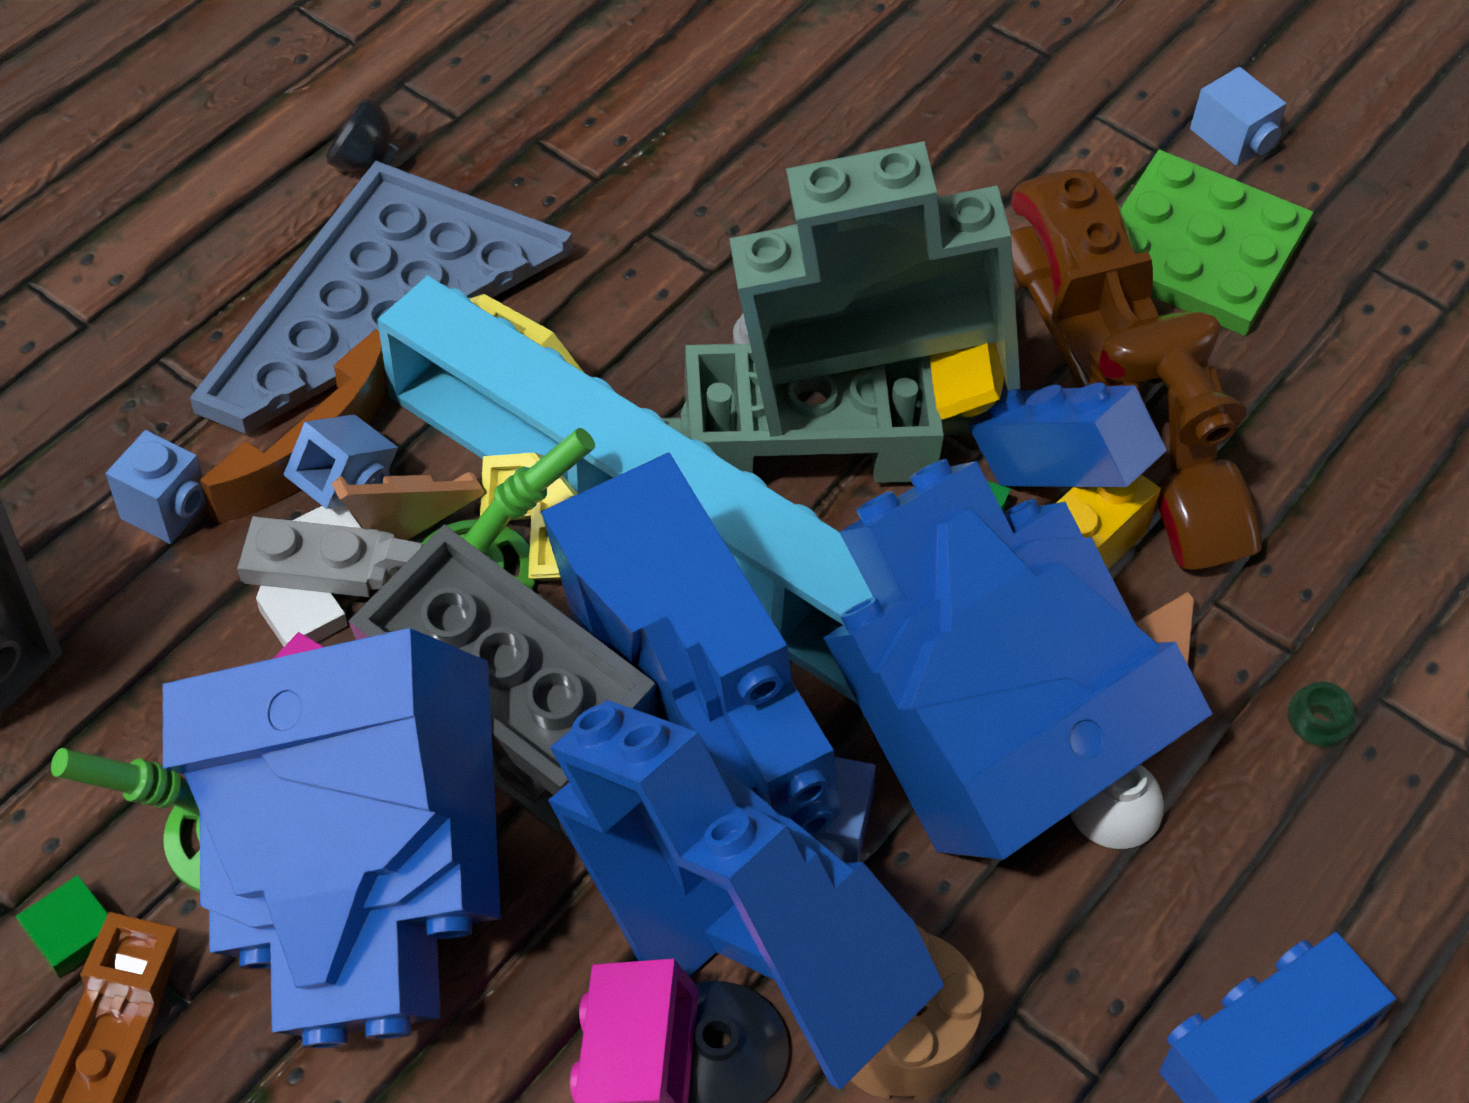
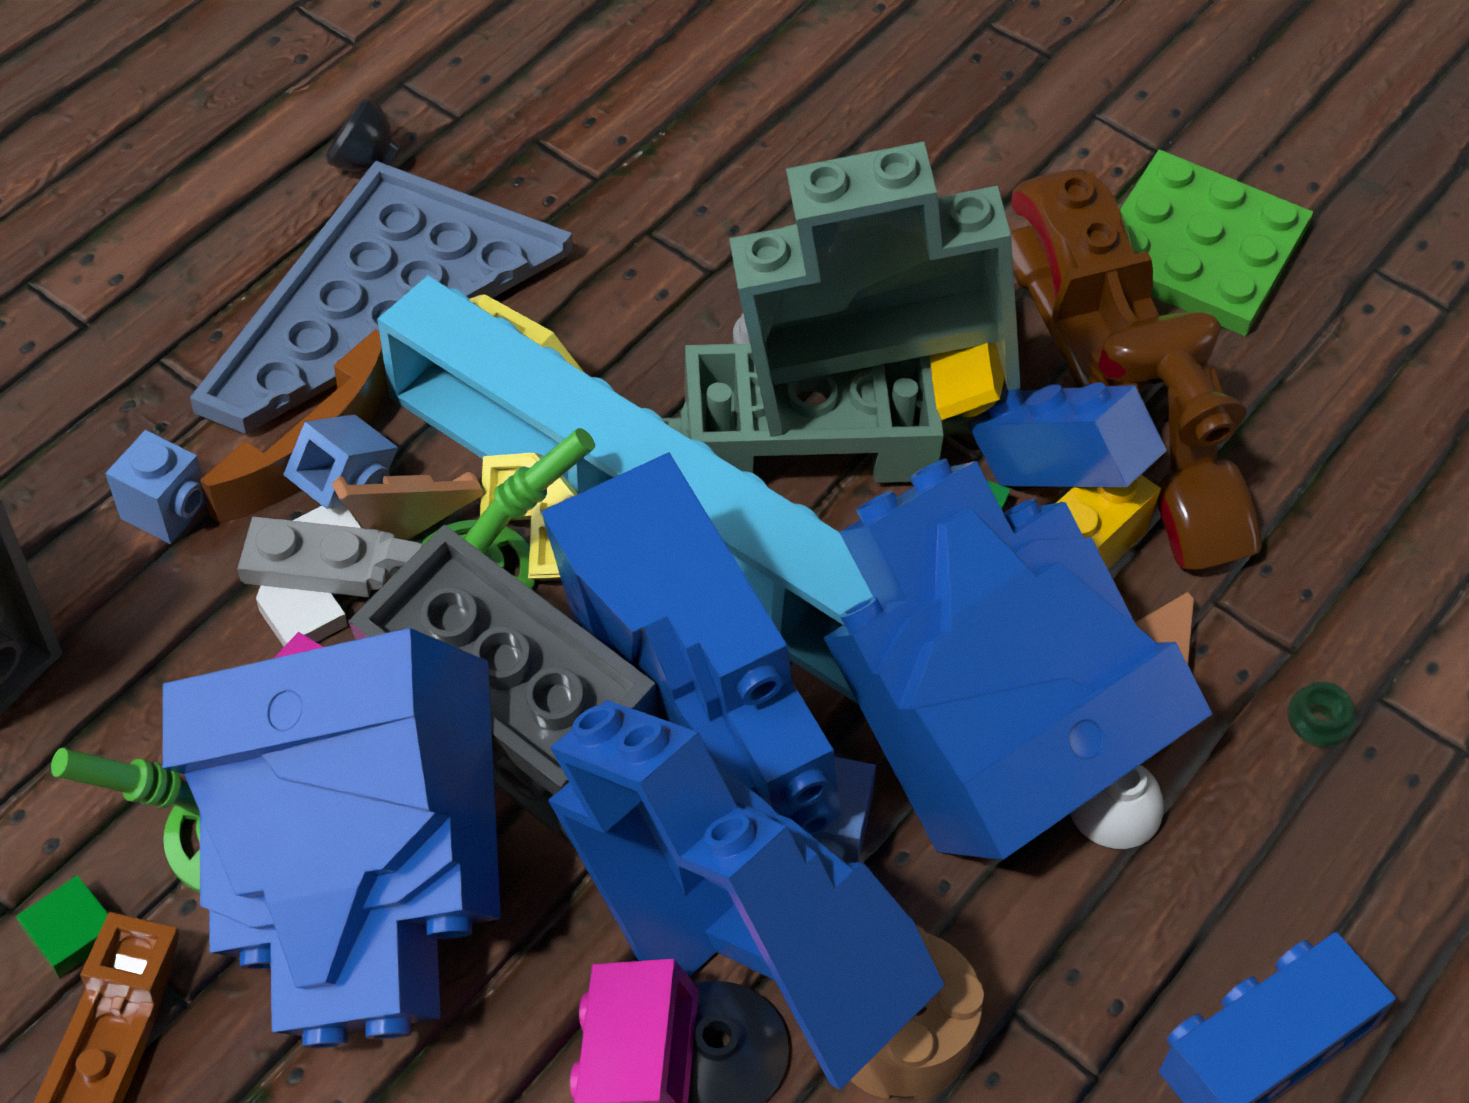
medium blue brick [1190,67,1287,166] -> none

